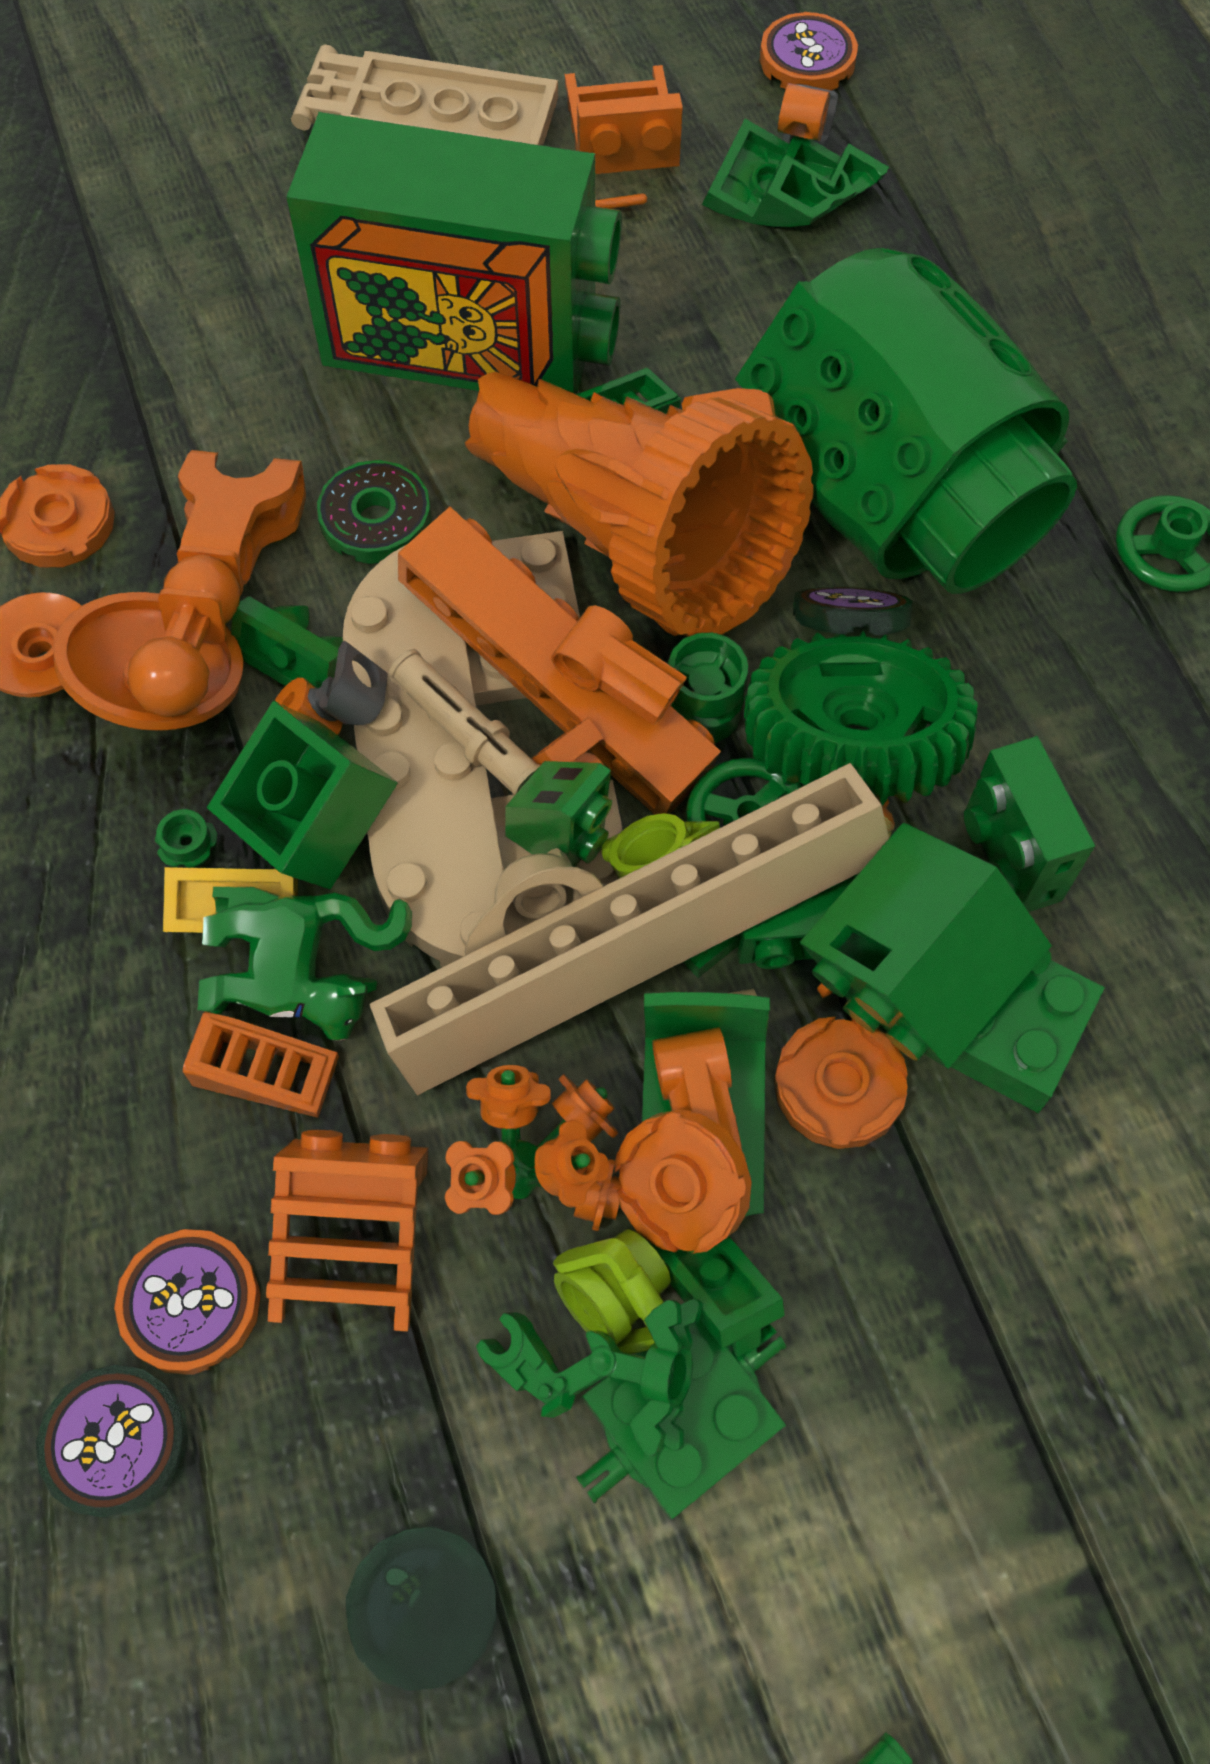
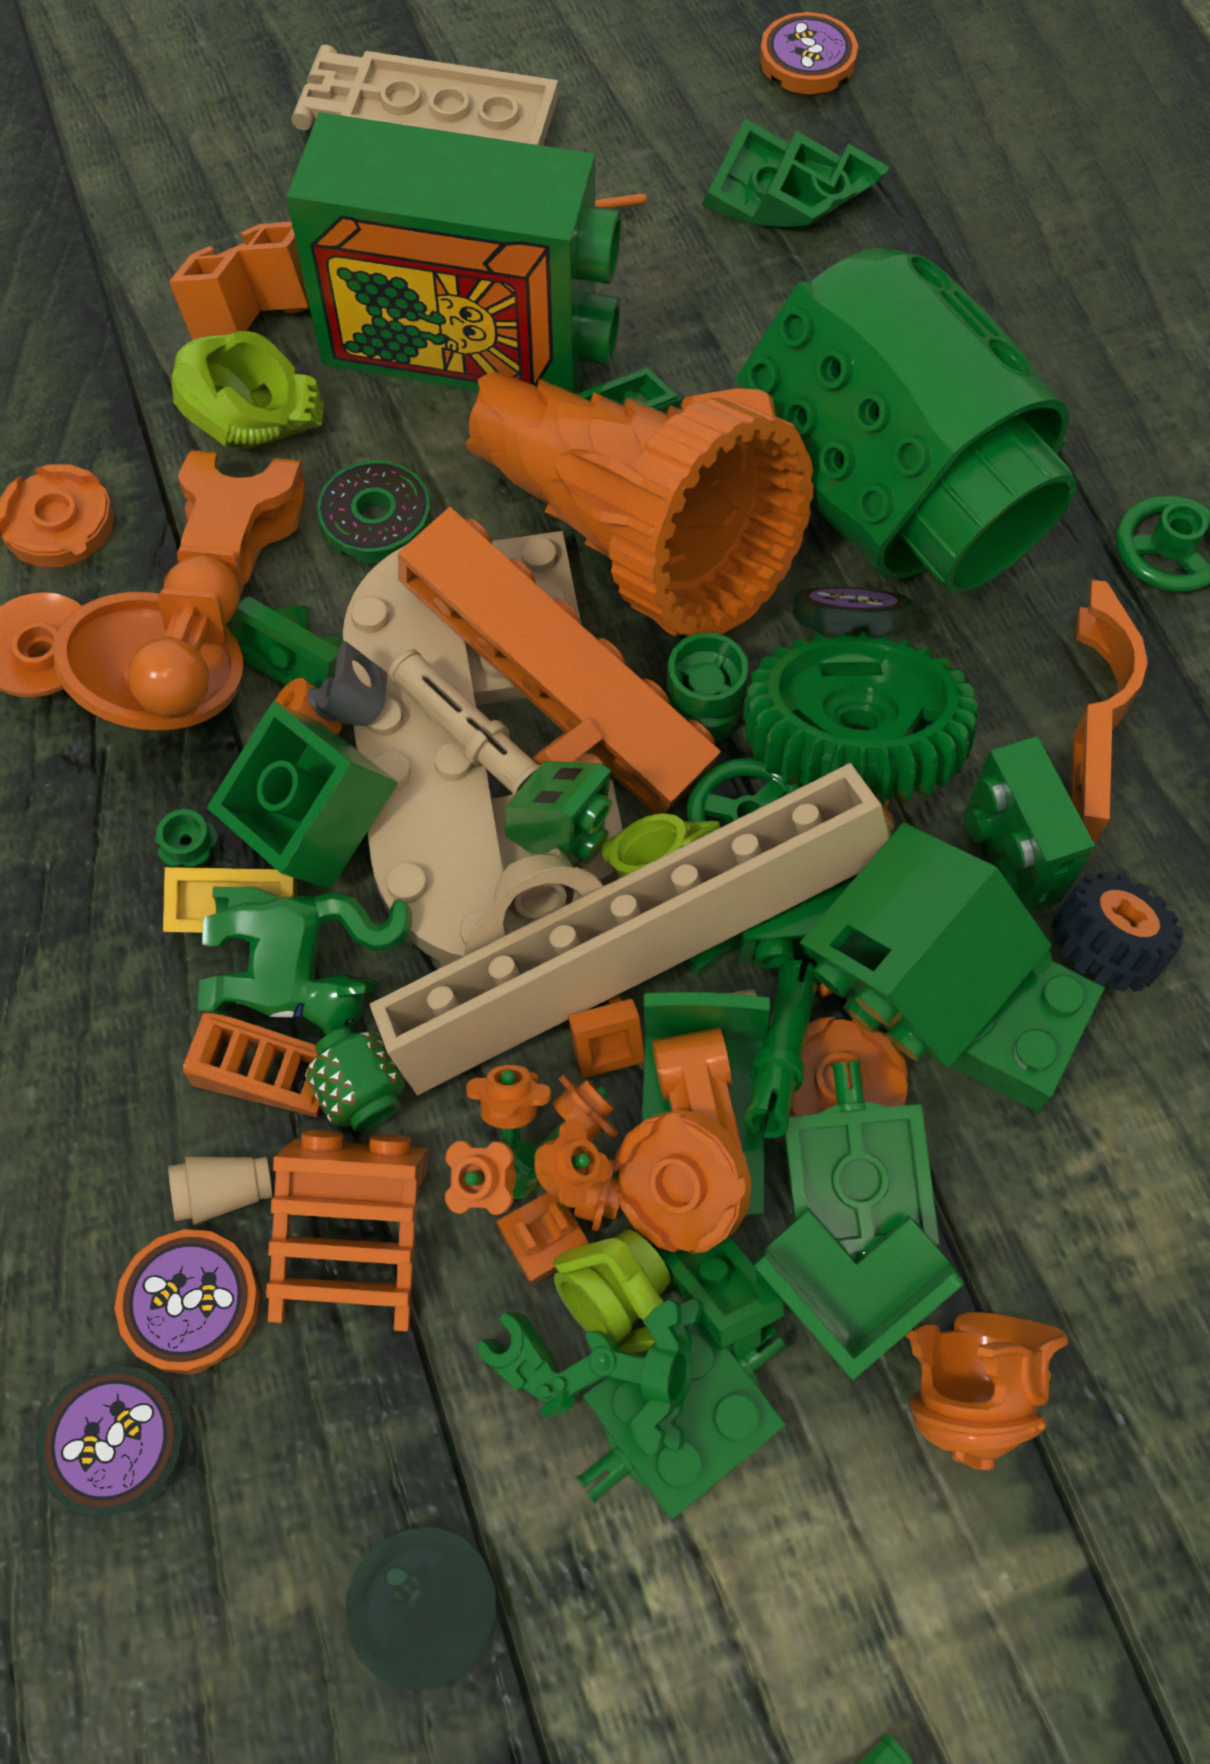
orange piece [551,605,687,726] -> none
orange plate [565,65,683,174] -> none
orange leg [777,83,839,148] -> none
none -> tan cone [168,1156,272,1225]
none -> orange brick [169,221,309,340]
none -> lime helmet [172,331,324,452]
none -> green head [305,1027,406,1132]
none -> orange tile [496,1192,589,1287]
none -> orange tile [568,995,645,1079]
none -> green pin [743,960,820,1138]
none -> green panel [754,1207,964,1380]
none -> green plate [784,1061,939,1261]
none -> orange helmet [905,1312,1069,1470]
none -> black wheel [1051,871,1184,992]
none -> orange piece [1070,580,1148,844]

